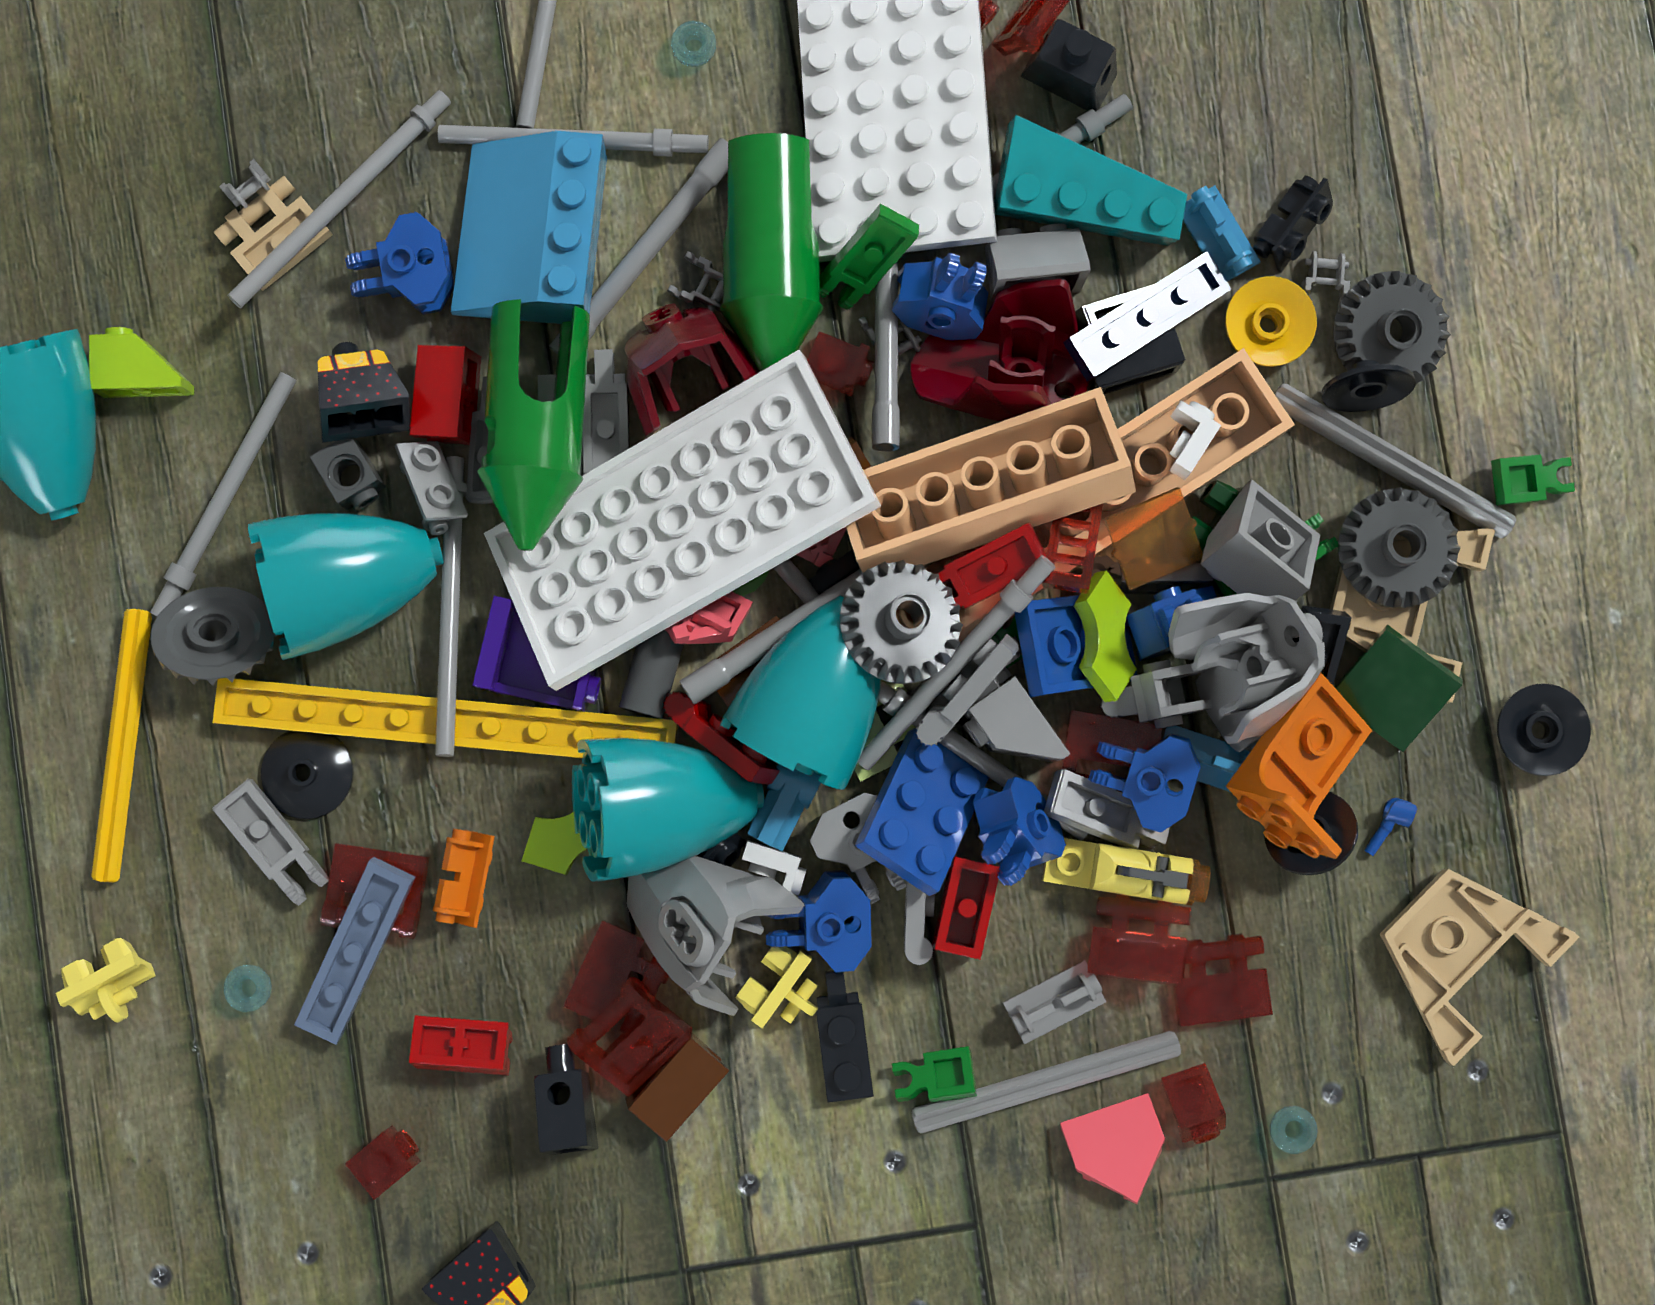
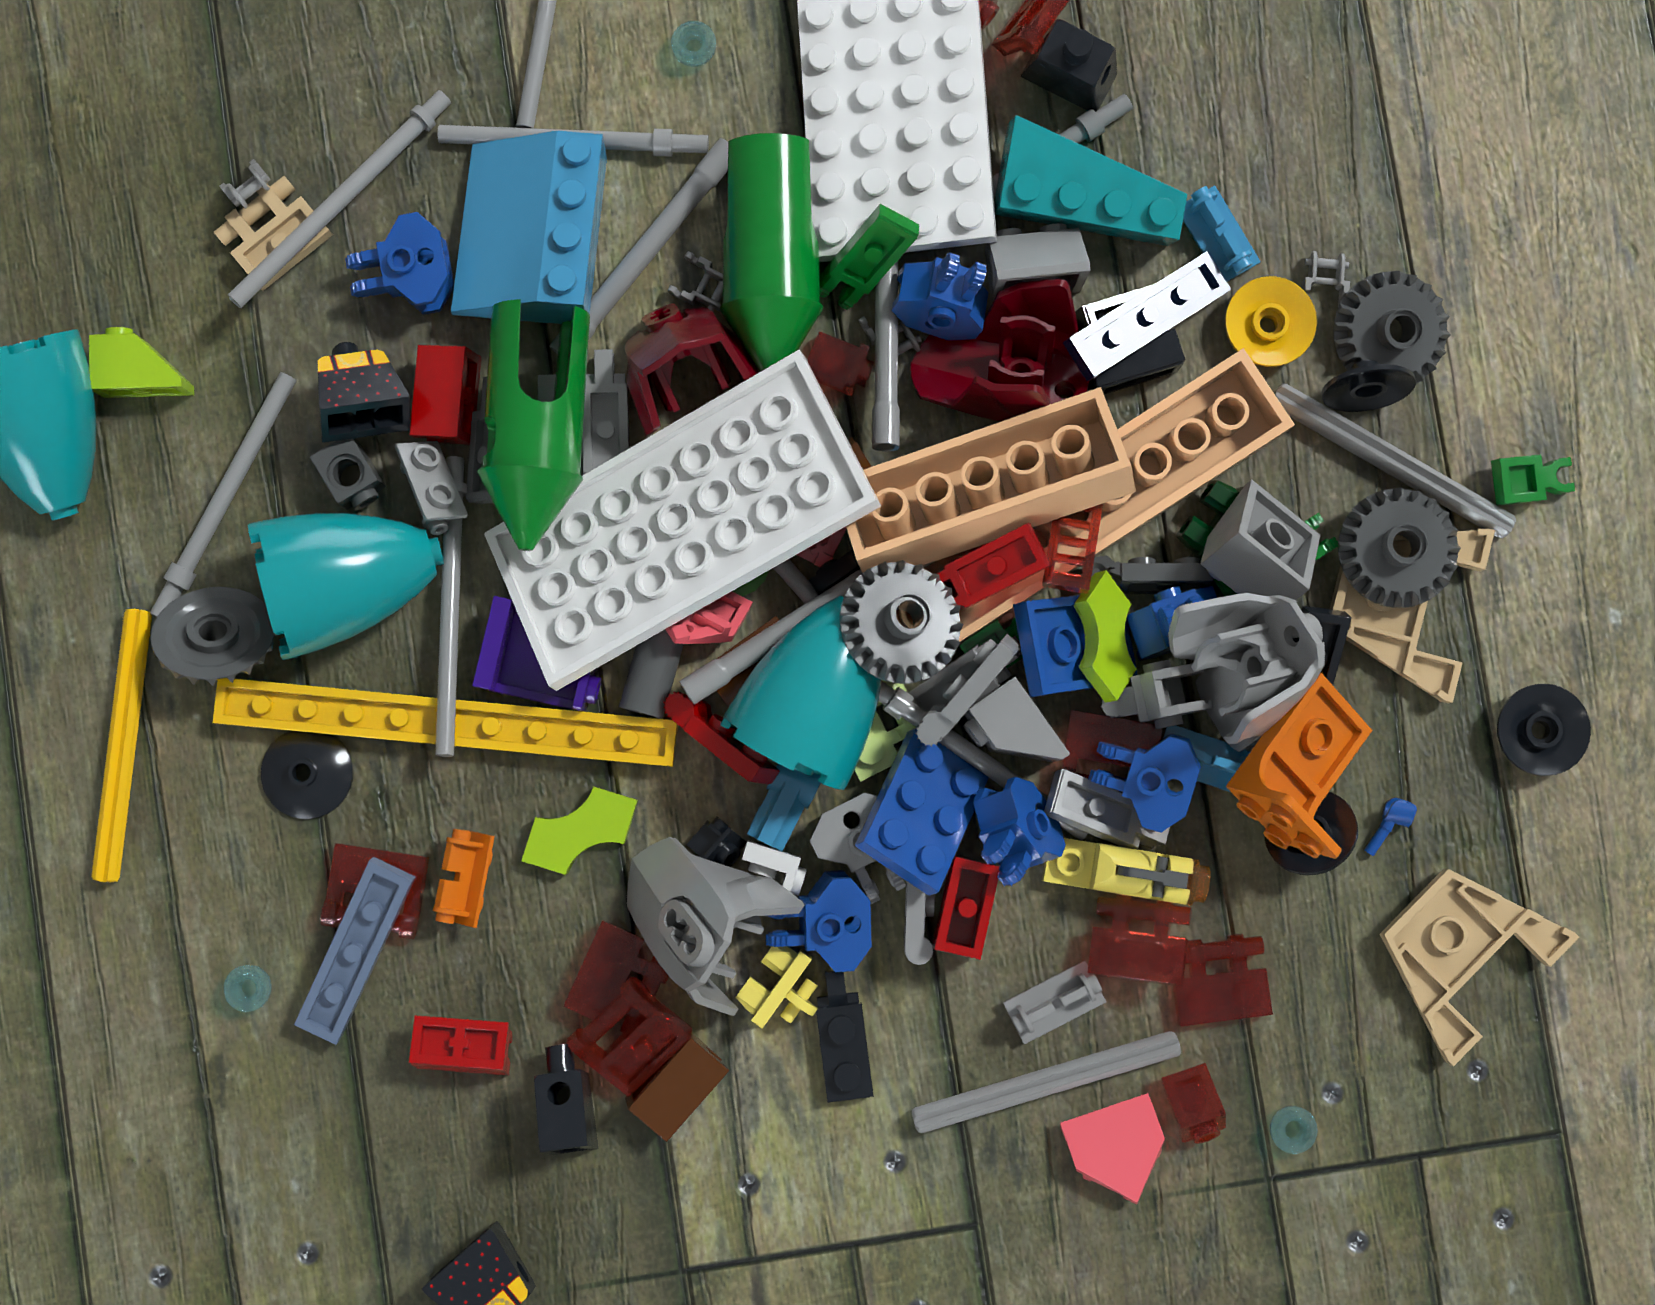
light yellow hips [56,938,156,1023] -> none
light grey hinge [212,779,330,906] -> none
clear red bracket [345,1125,421,1200] -> none
teal cylinder [572,738,764,882] -> none
light grey bar [858,555,1056,770] -> none
green plate [892,1046,977,1103] -> none
clear orange piece [1103,487,1203,590] -> none
white bracket [1169,401,1221,480] -> none
black hinge [1252,175,1333,273] -> none
dark green tile [1334,625,1463,752] -> none

